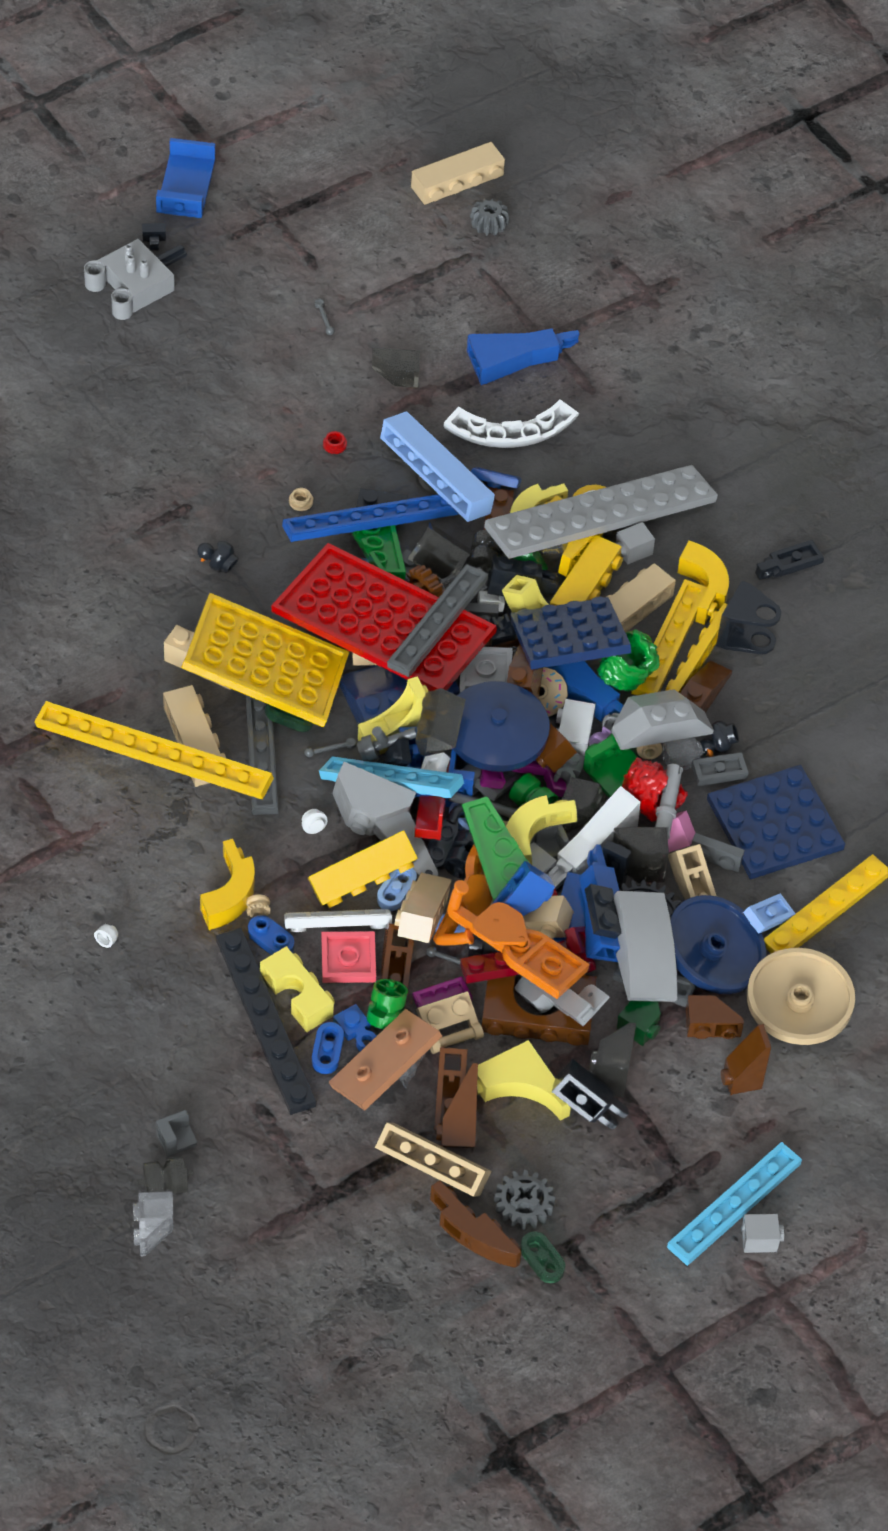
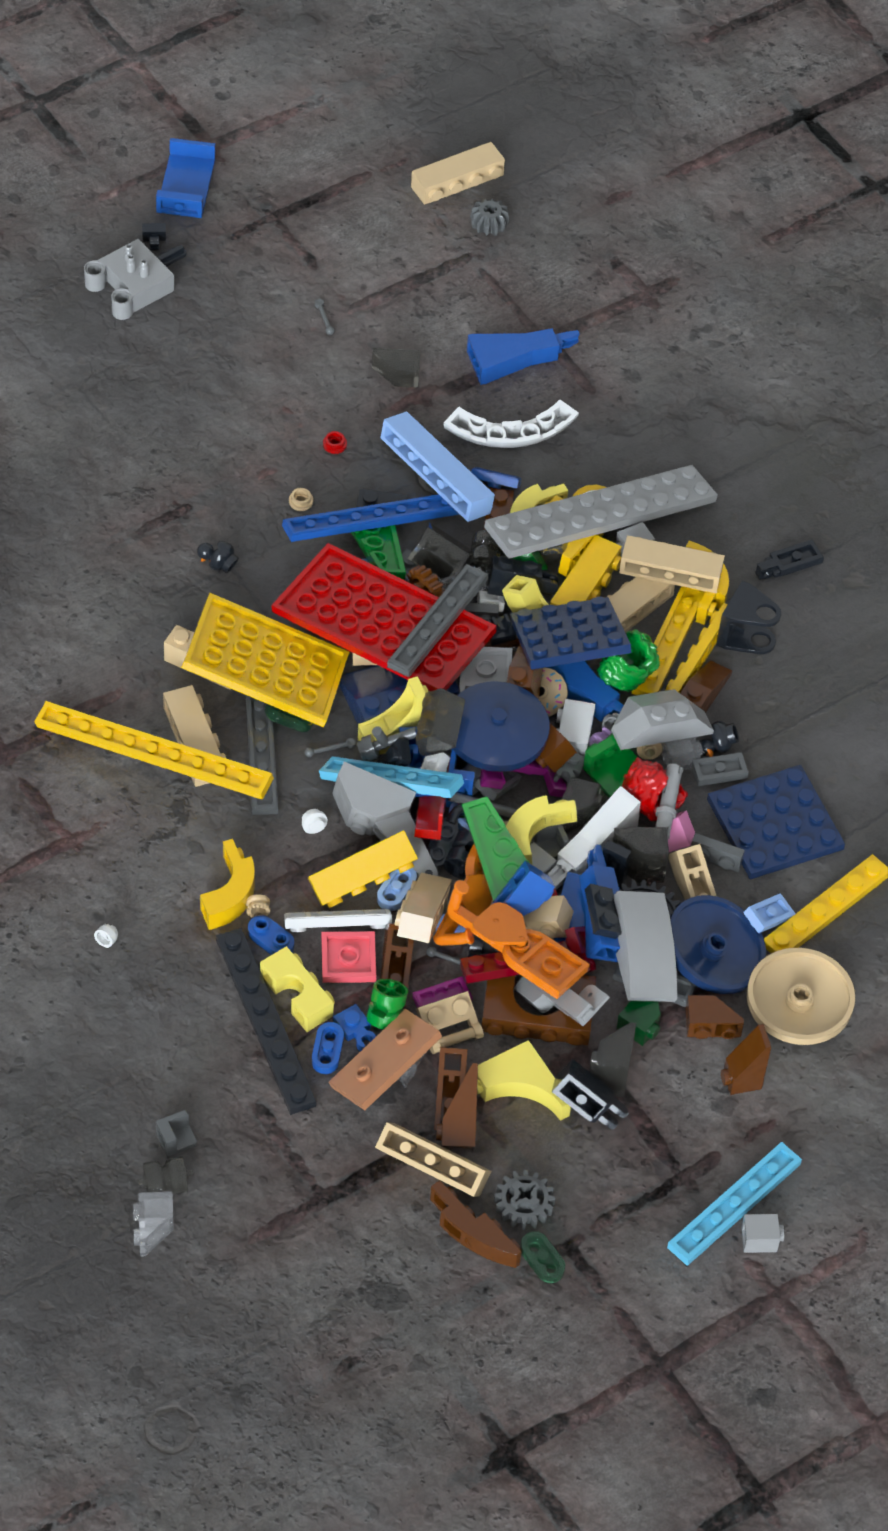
green wheel [509,773,558,807] -> none
none -> tan brick [619,535,725,594]

